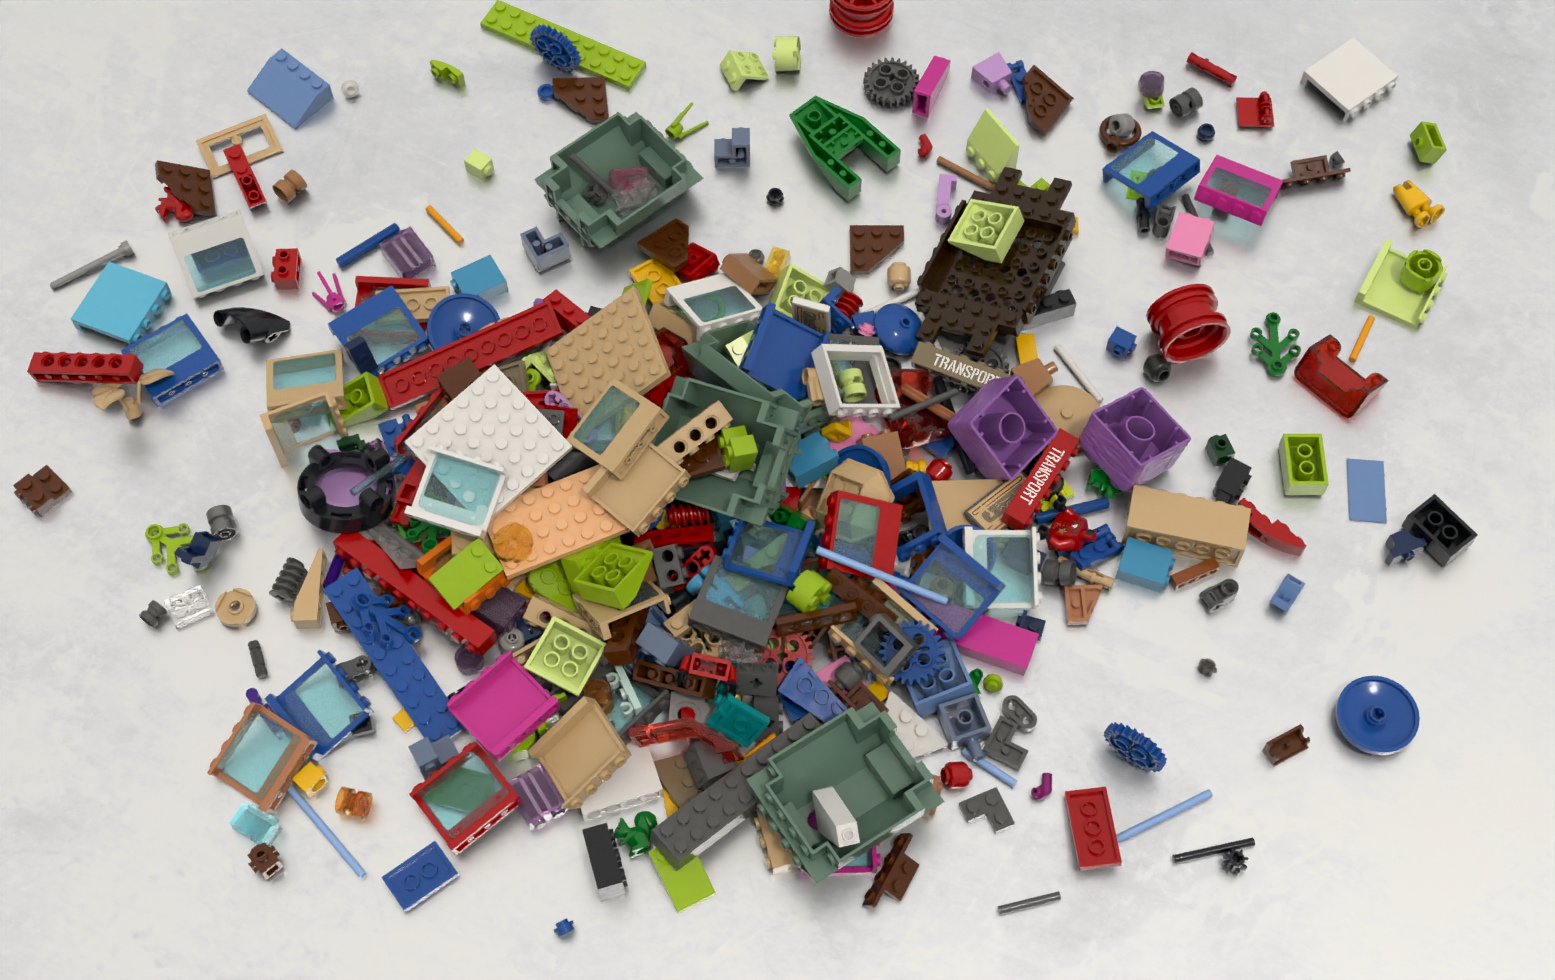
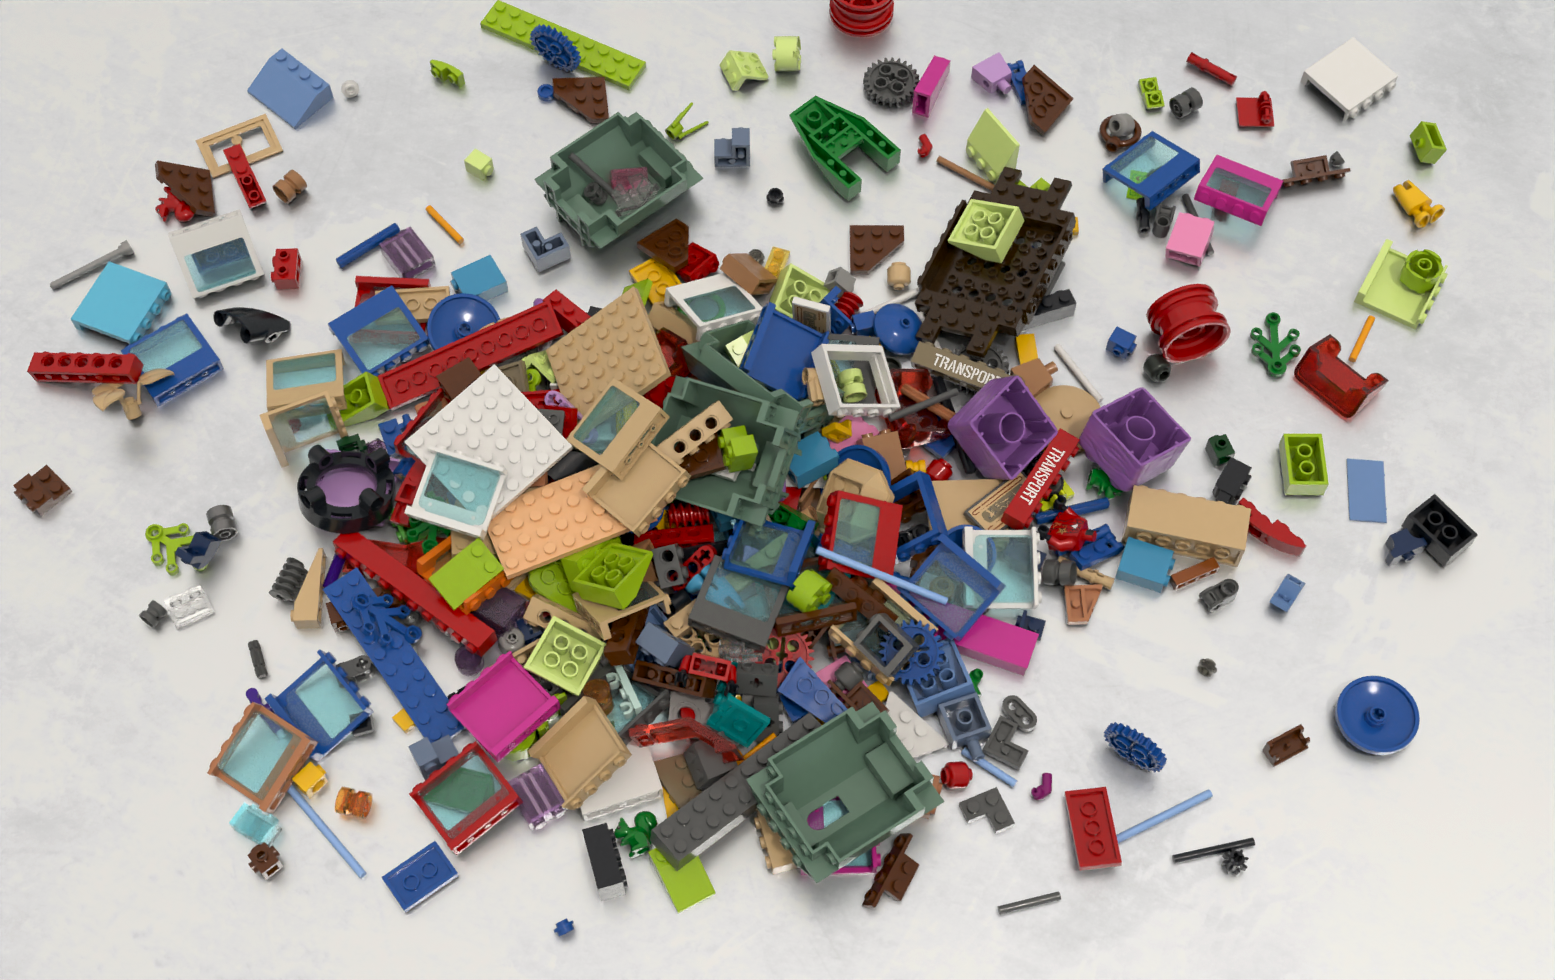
tan plate [215,588,257,628] -> none
dark pink plant [312,271,346,312] -> none
dark blue brick [343,336,378,375] -> none
clear light blue bar [350,449,415,496] -> none
light grey wing [368,525,425,569] -> none
clear yellow plate [492,522,534,563] -> none
white slope [812,786,860,847] -> none
bright pink plate [858,322,876,337] -> none
lavender leg [935,174,957,225] -> none
lime plate [983,674,1003,692] -> none
clear purple wheel [1140,71,1164,98] -> none
dark blue plate [1197,123,1215,140] -> none

